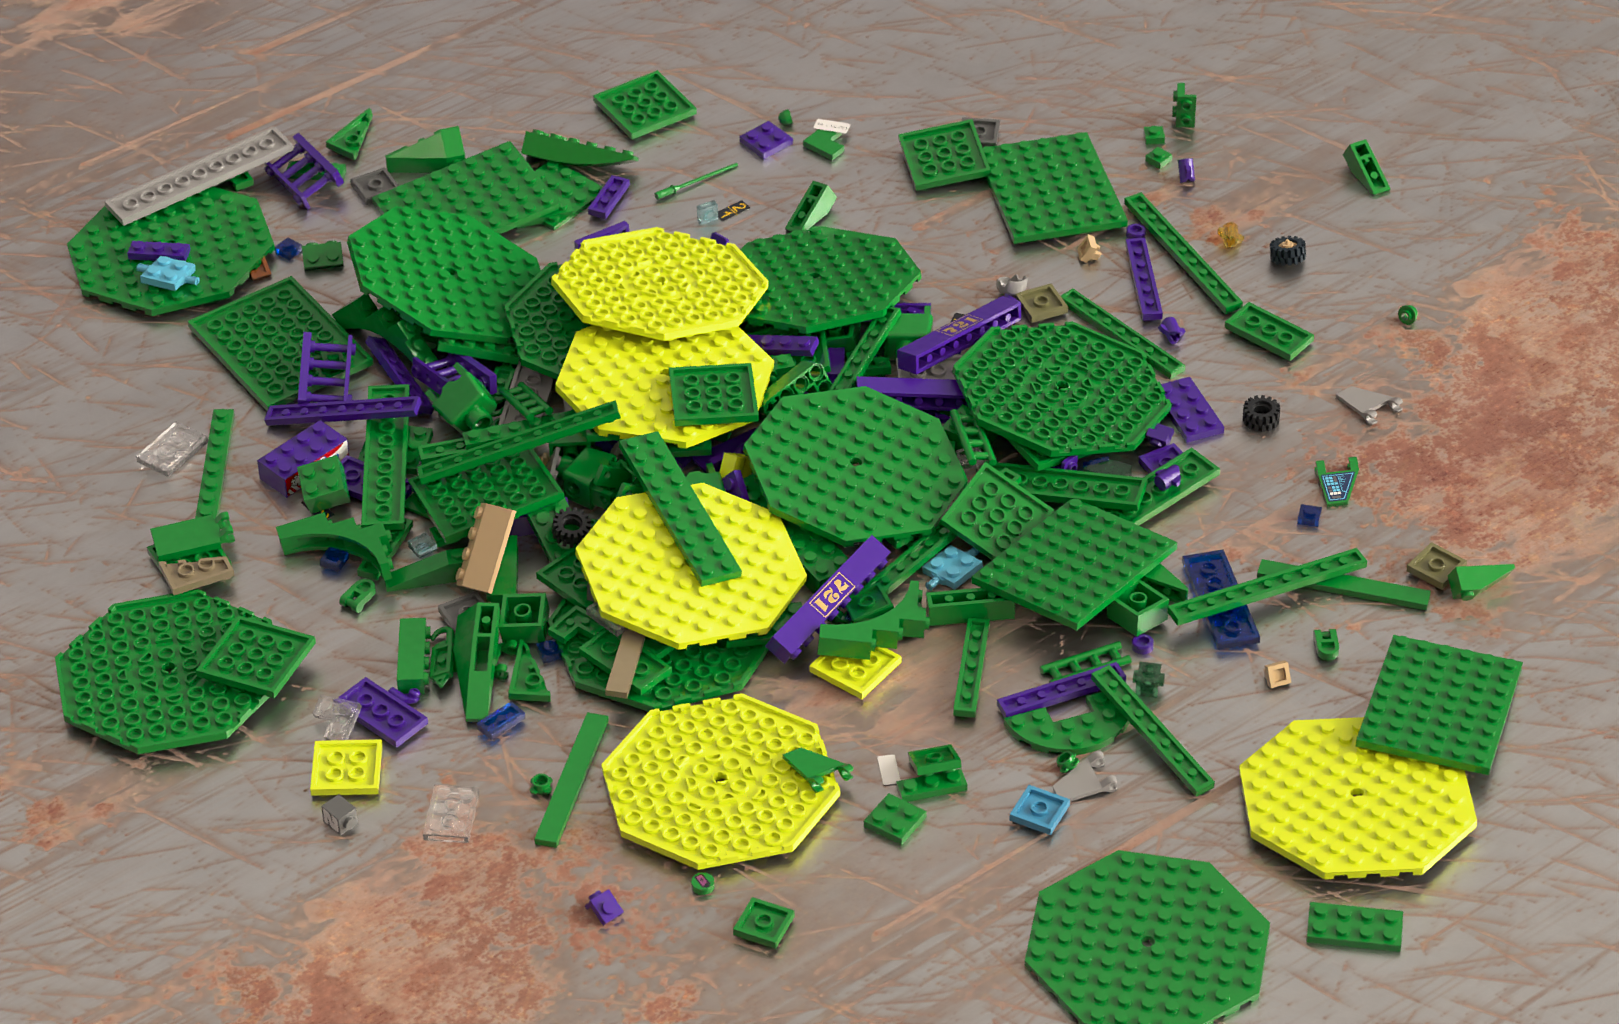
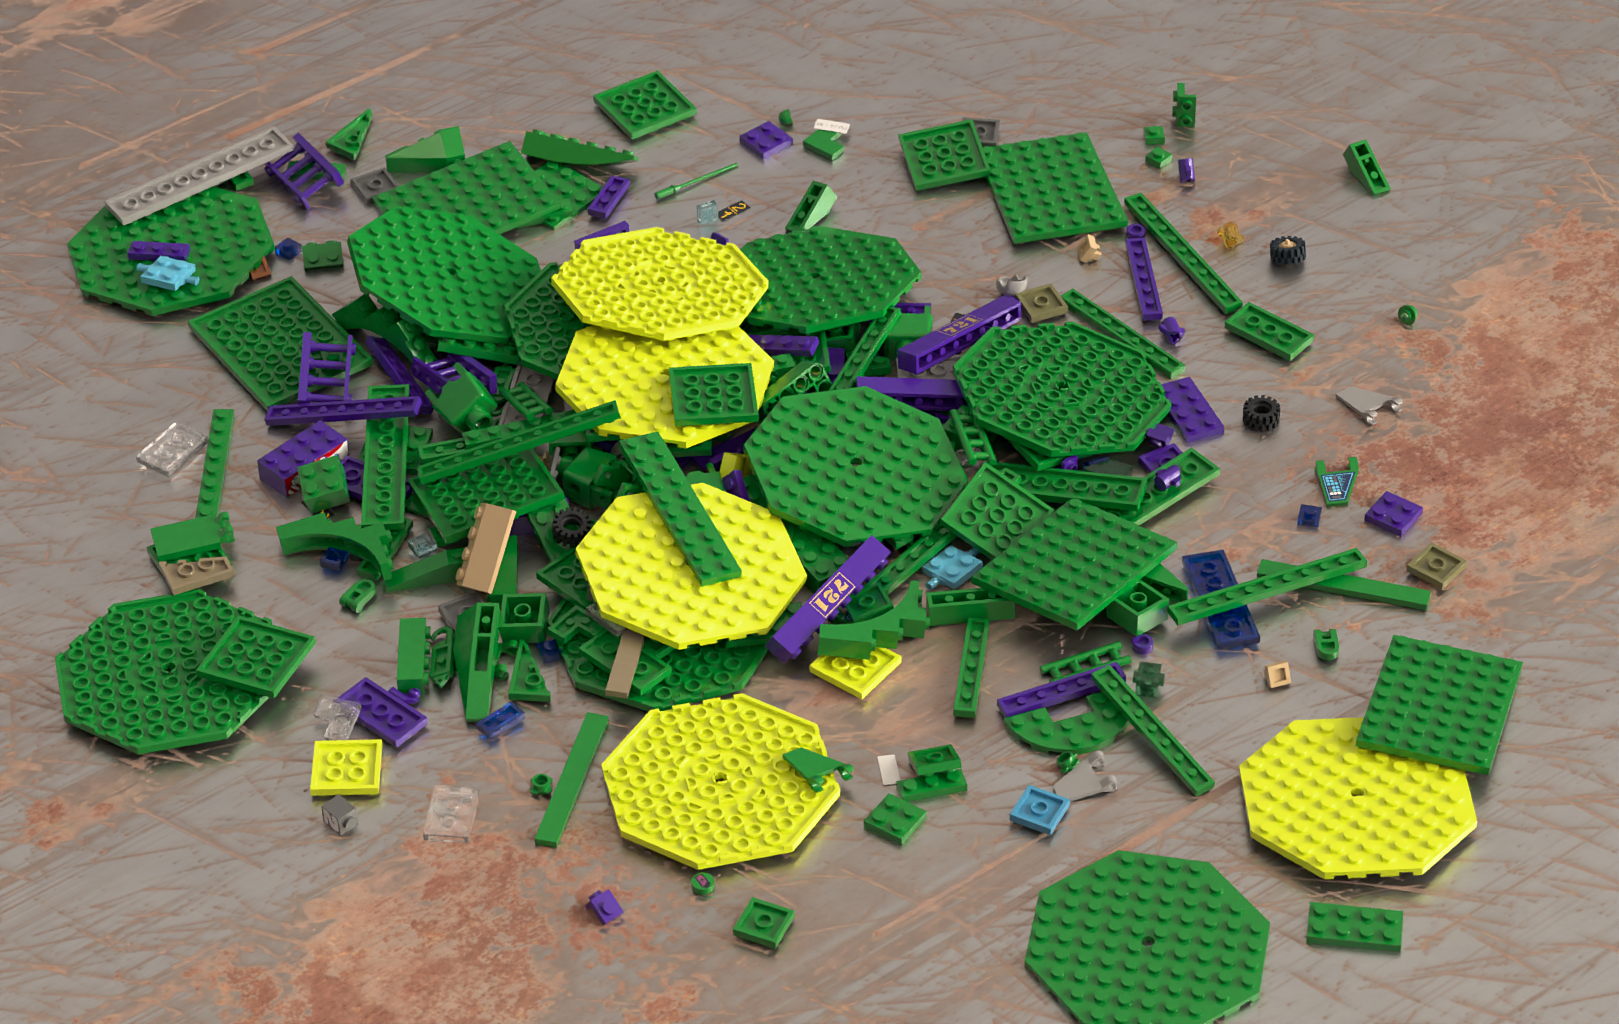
slope [1448,564,1515,601] -> none
none -> dark purple plate [1364,491,1423,537]

